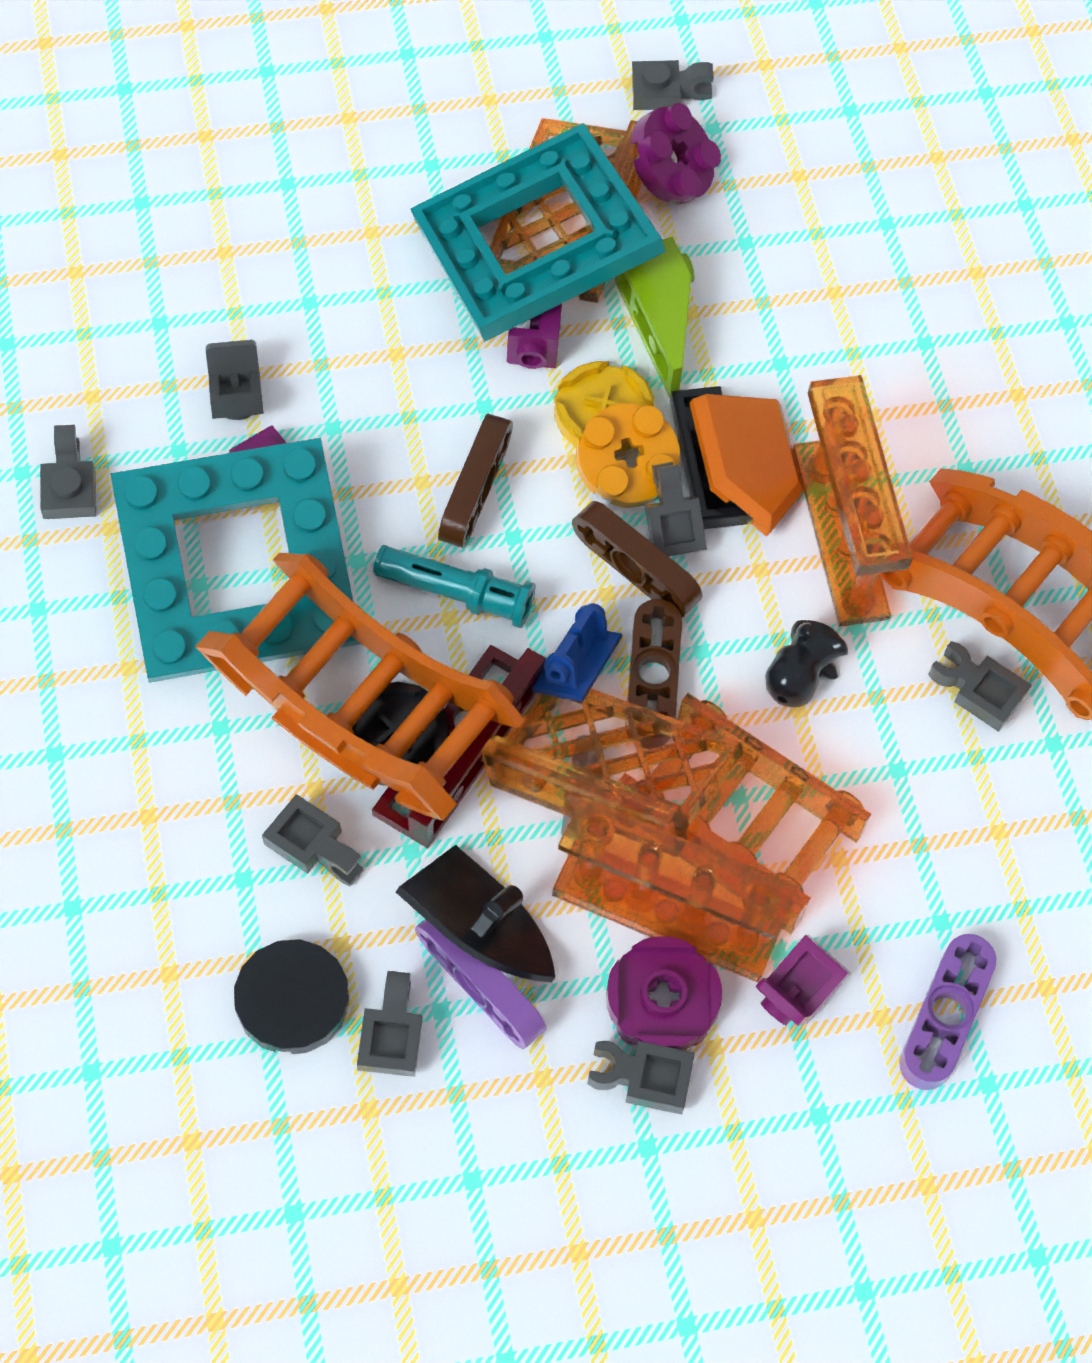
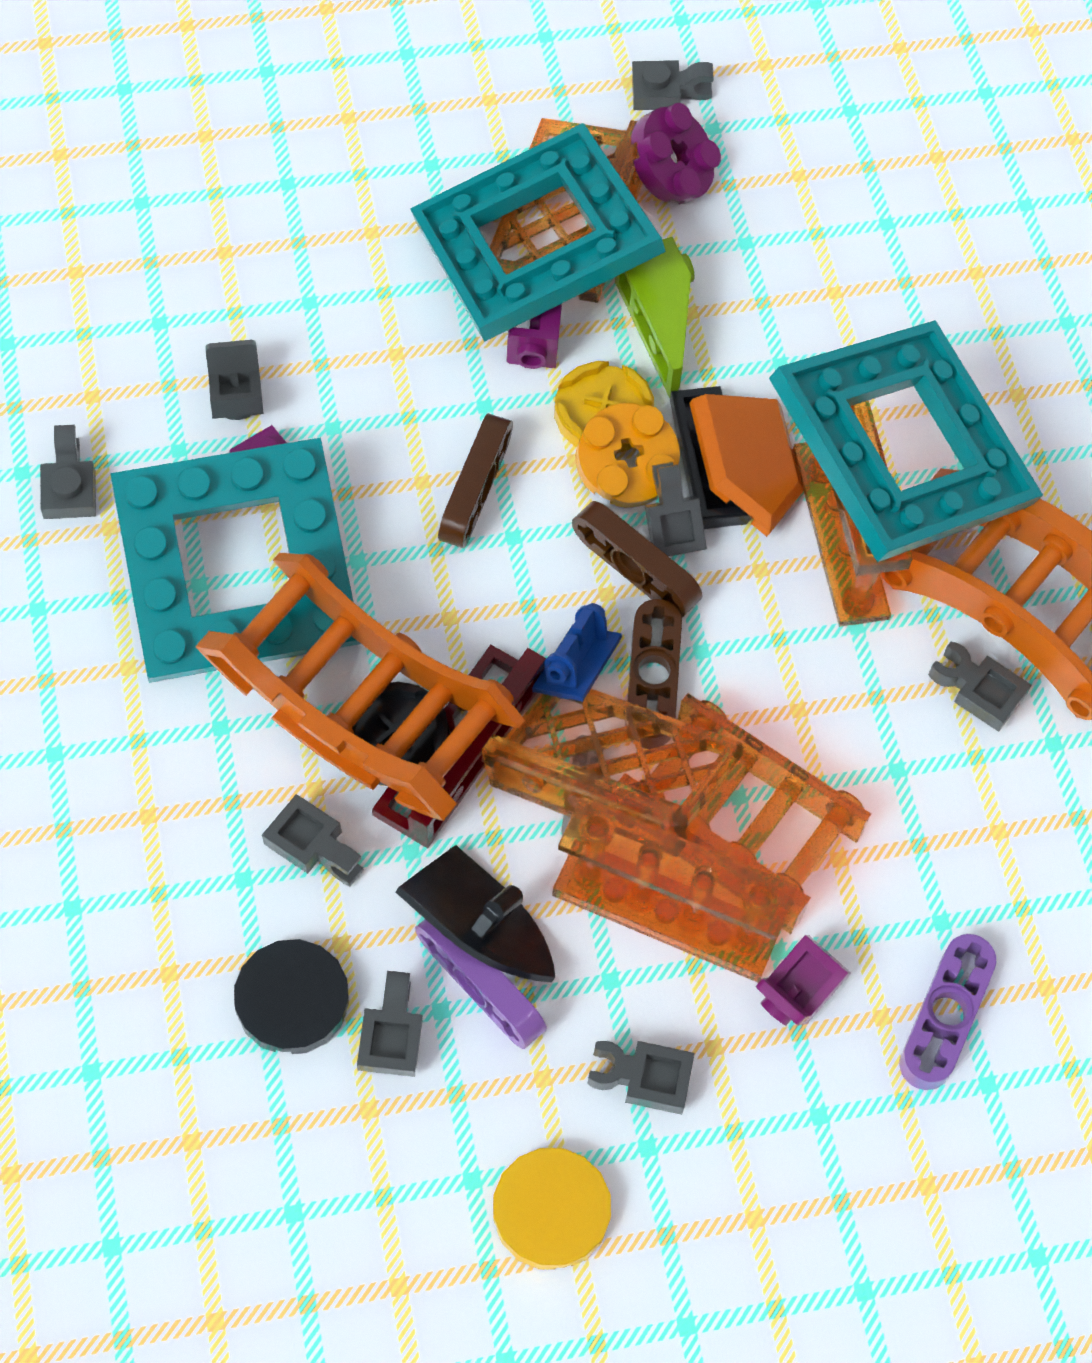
teal pin [373,545,536,629] -> none
magenta plate [606,936,722,1050] -> none
black animal [765,620,848,708] -> none
none -> yellow tile [493,1148,611,1270]
none -> teal plate [769,320,1043,562]

